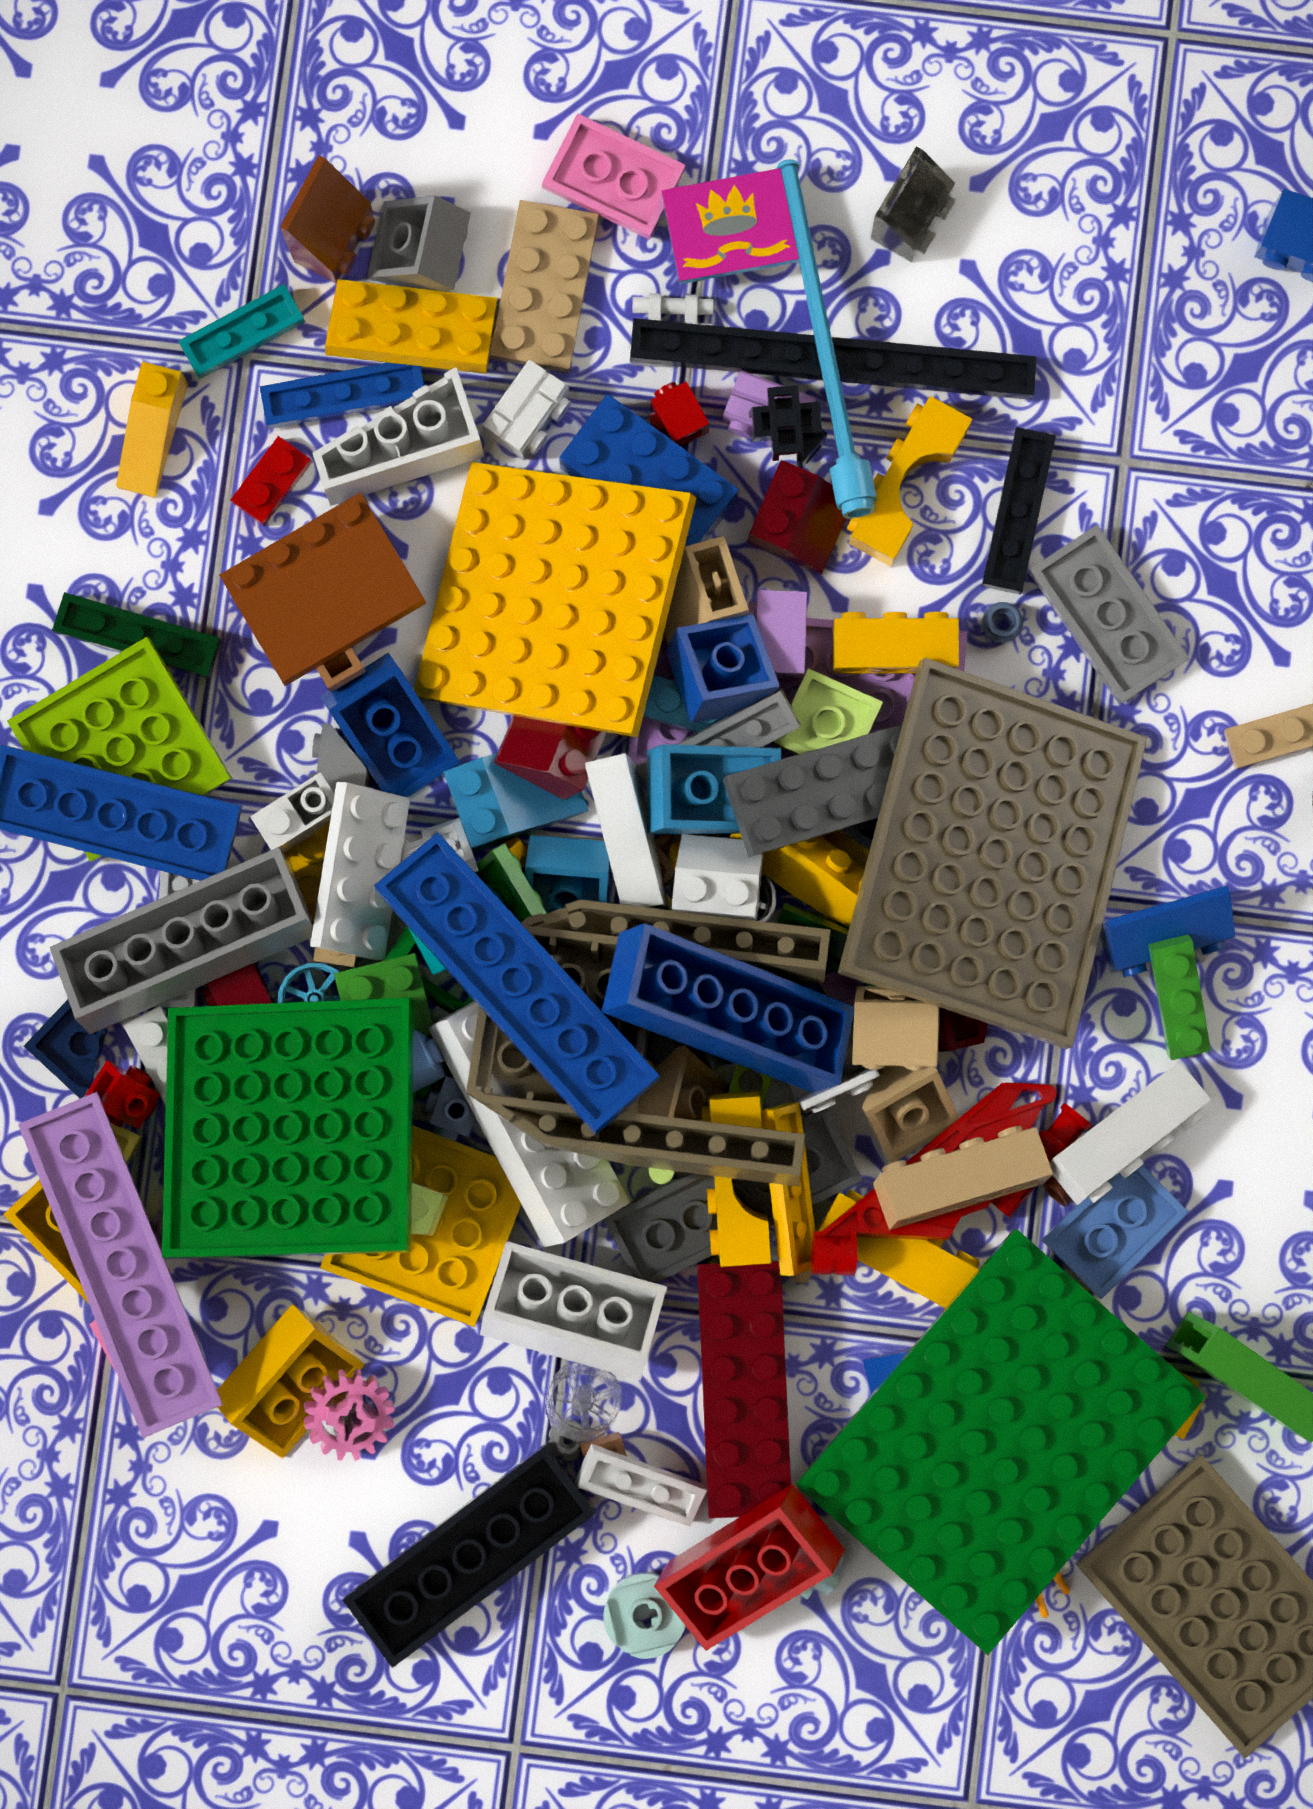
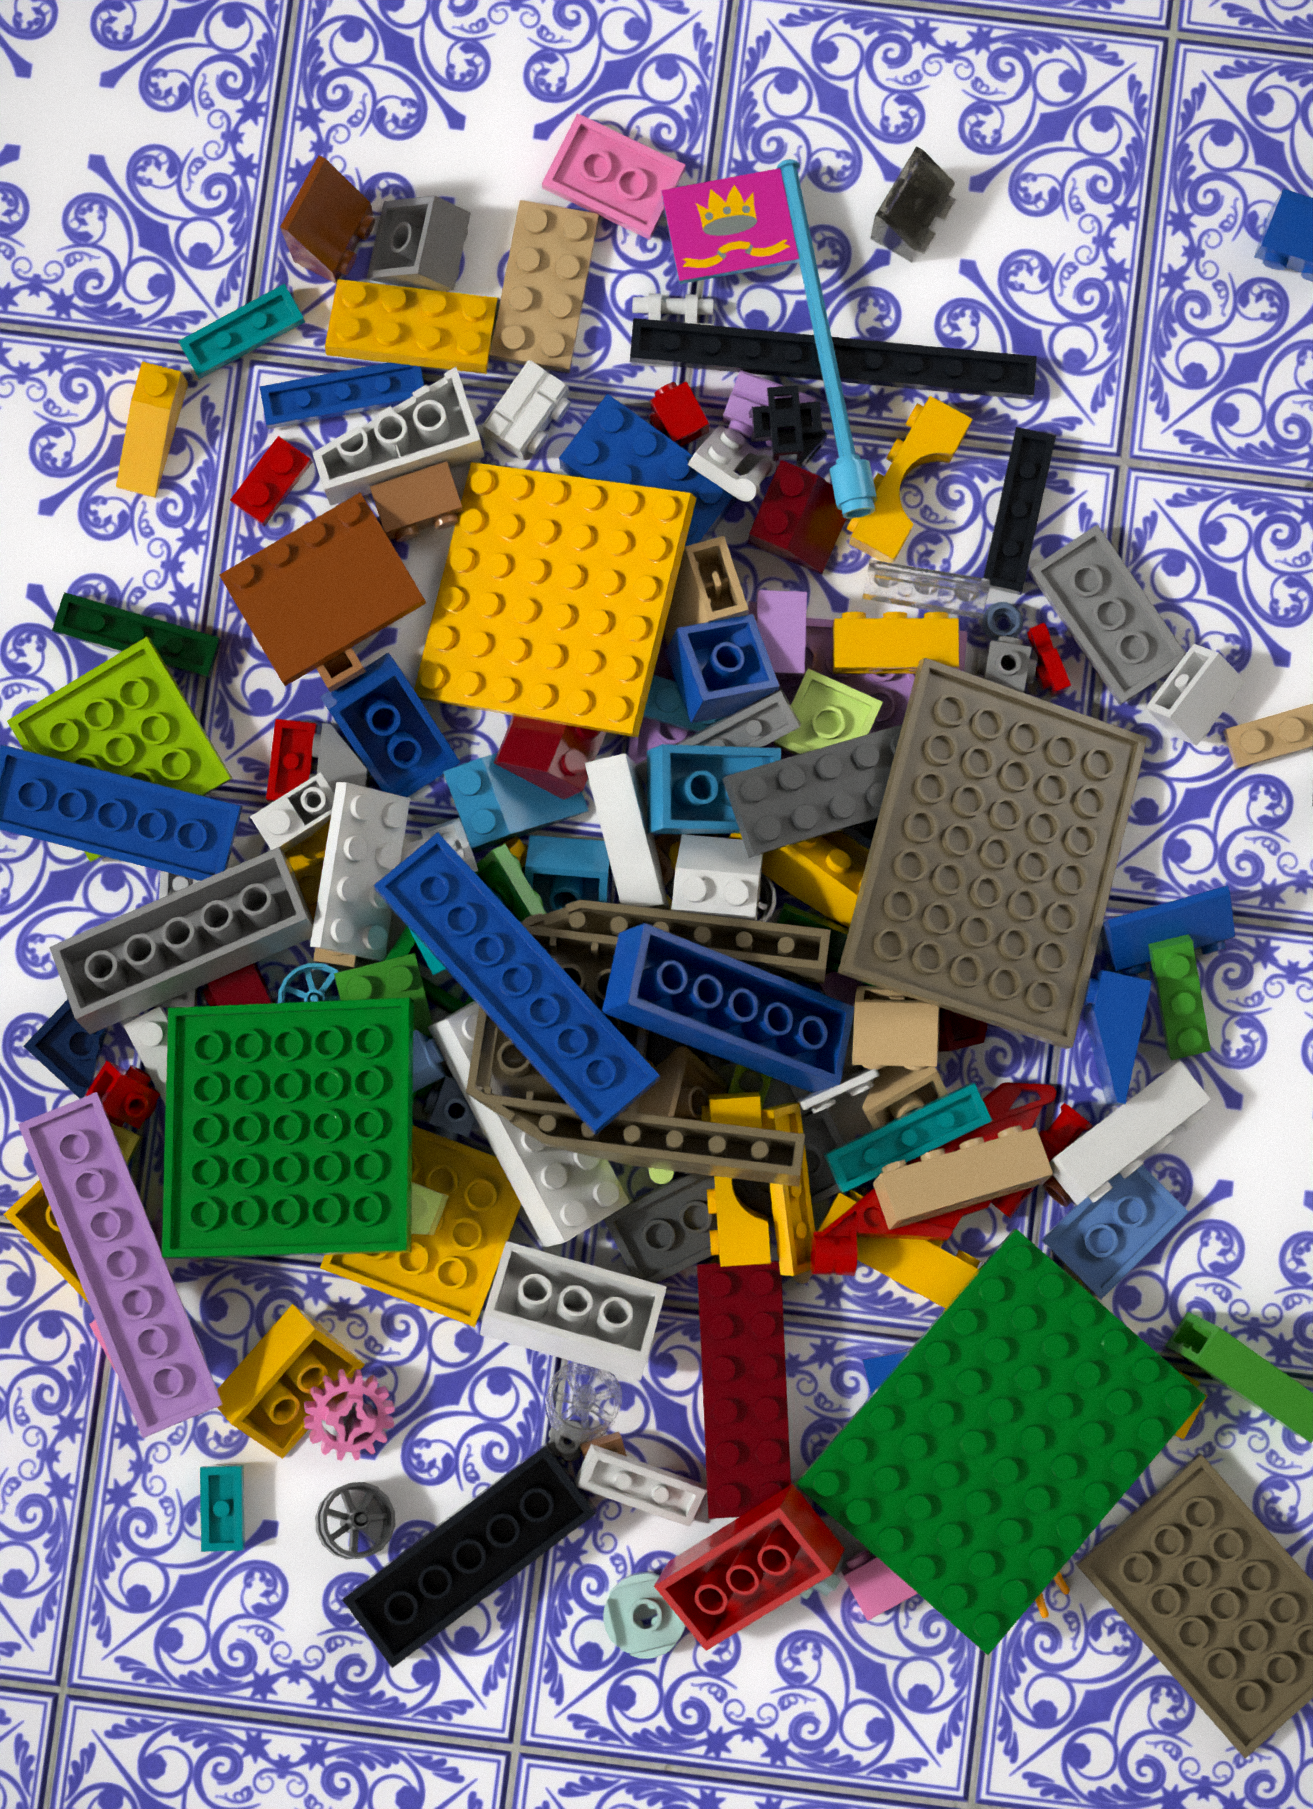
none -> teal plate [200,1465,245,1552]
none -> red plate [266,719,318,802]
none -> dark grey wheel [315,1482,396,1560]
none -> medium nougat brick [370,461,464,542]
none -> white plate [688,425,779,502]
none -> teal plate [823,1083,992,1193]
none -> bright pink slope [841,1550,918,1621]
none -> clear plate [862,559,990,619]
none -> light grey brick [975,636,1037,693]
none -> red plate [1027,622,1072,698]
none -> blue slope [1083,970,1152,1106]
none -> white brick [1145,644,1246,746]

